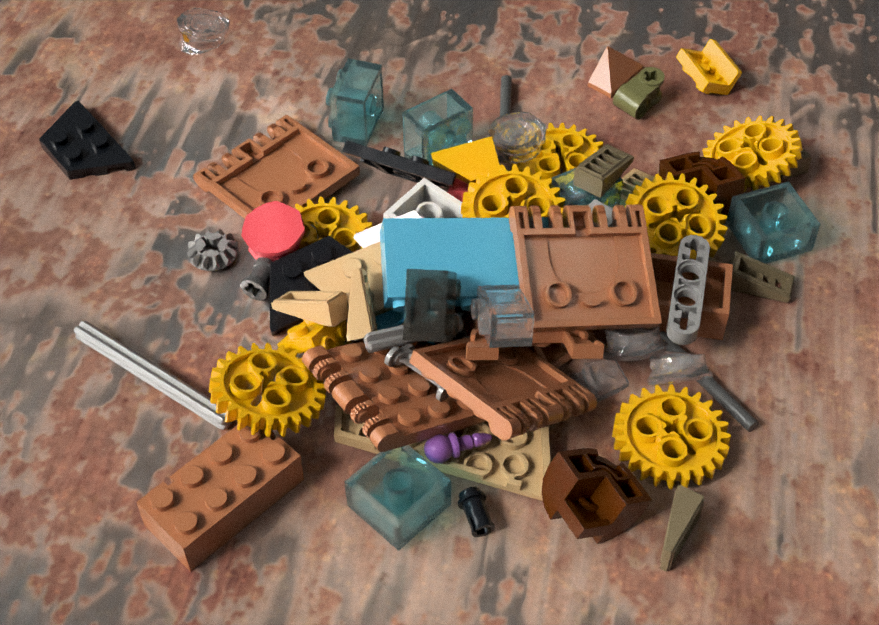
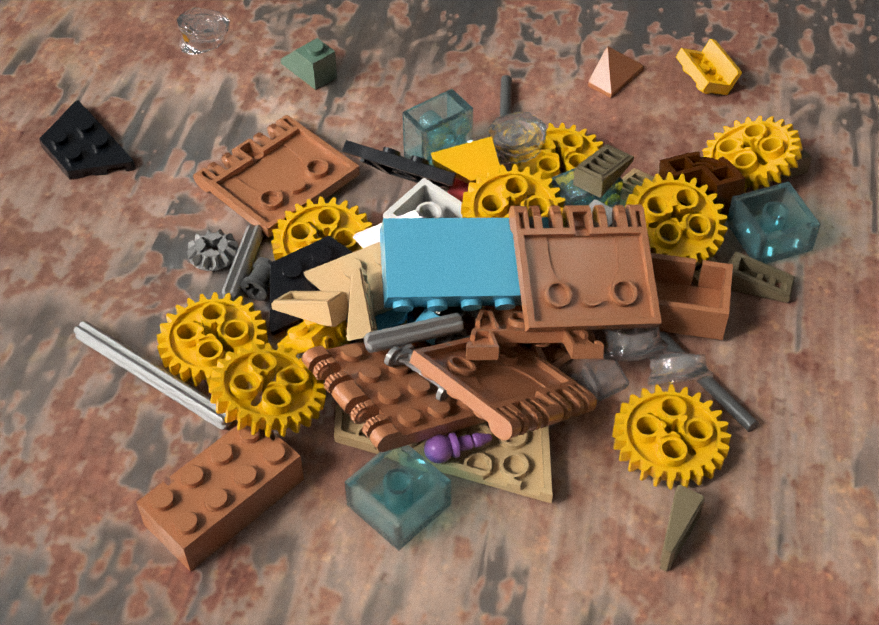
coral hat [241,201,305,262] -> none
clear light blue brick [326,58,384,146] -> none
clear smoke bracket [402,269,461,342] -> none
black pin [458,487,495,537] -> none
clear brick [471,285,535,348] -> none
reddish brown brick [542,448,653,544] -> none
olive piece [613,67,665,119] -> none
light grey beam [666,235,710,345] -> none
none -> yellow gear [157,292,268,387]
none -> light grey axle [222,224,264,301]
none -> sand green slope [280,38,337,90]

